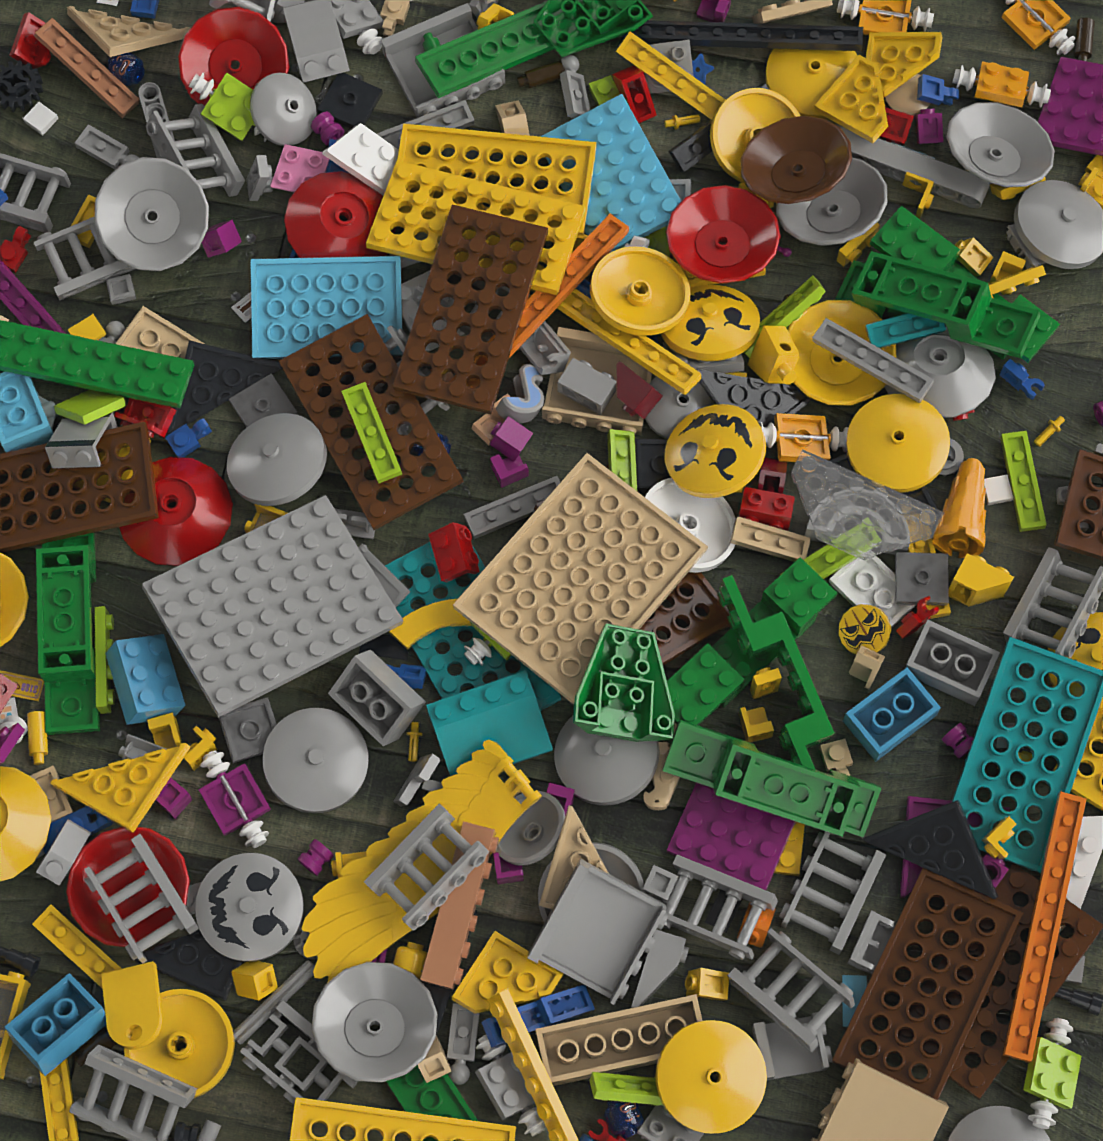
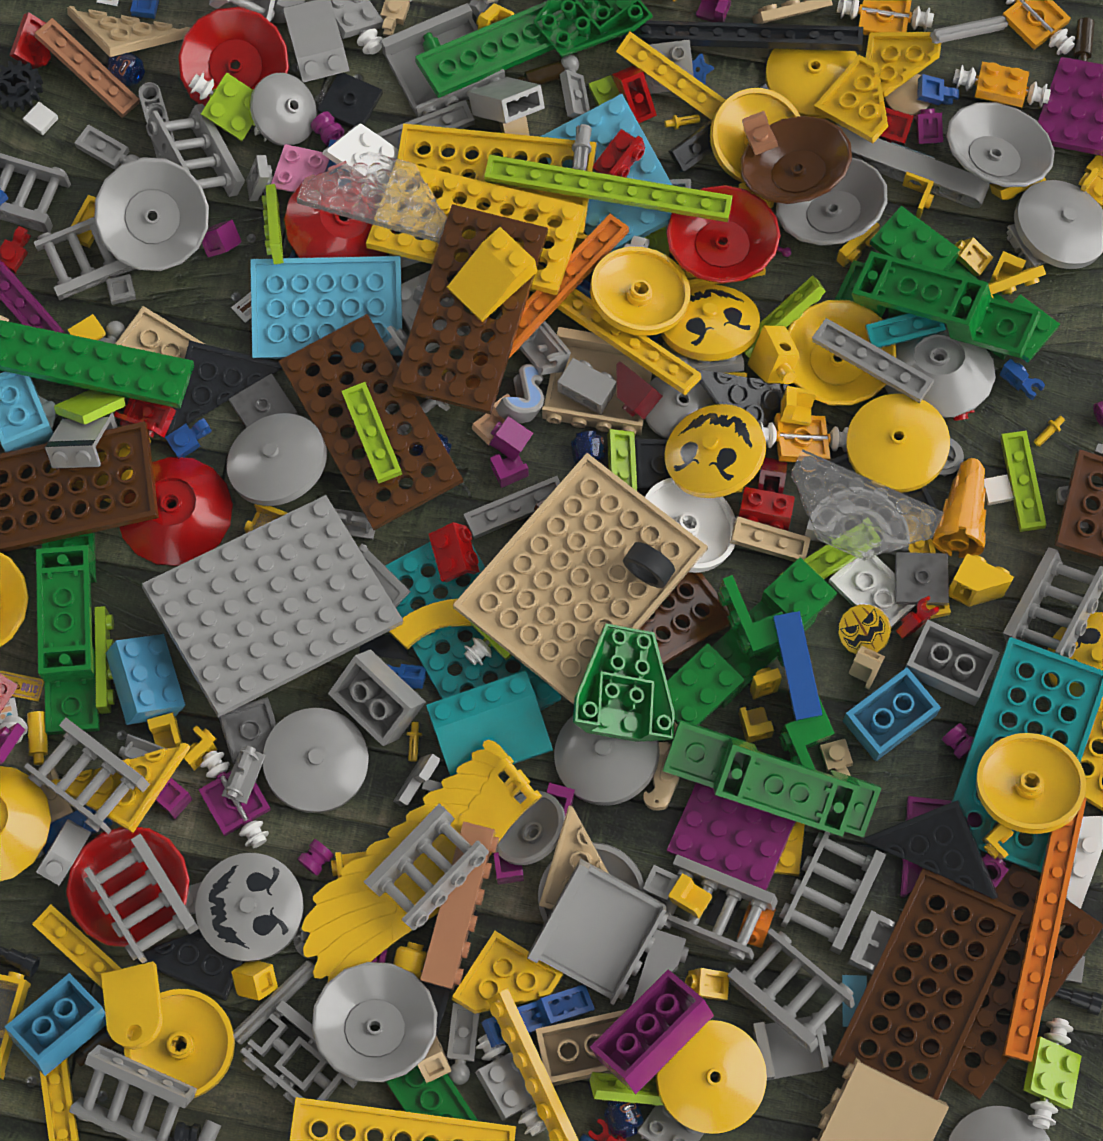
none -> light grey fence [24,718,150,834]
none -> light grey hinge [222,746,266,804]
none -> lime plate [262,184,284,265]
none -> clear plate [297,151,447,243]
none -> yellow slope [447,227,537,322]
none -> light grey brick [468,77,545,123]
none -> lime plate [484,155,733,222]
none -> clear blue head [571,431,606,463]
none -> light grey axle [572,124,592,171]
none -> magenta brick [590,969,714,1095]
none -> red bracket [593,129,646,178]
none -> black tyre [623,542,675,588]
none -> yellow panel [668,873,712,919]
none -> nougat bracket [742,111,778,156]
none -> blue tile [773,611,822,721]
none -> yellow panel [780,386,816,426]
none -> light grey axle [930,16,1008,44]
none -> yellow dish [976,733,1086,834]

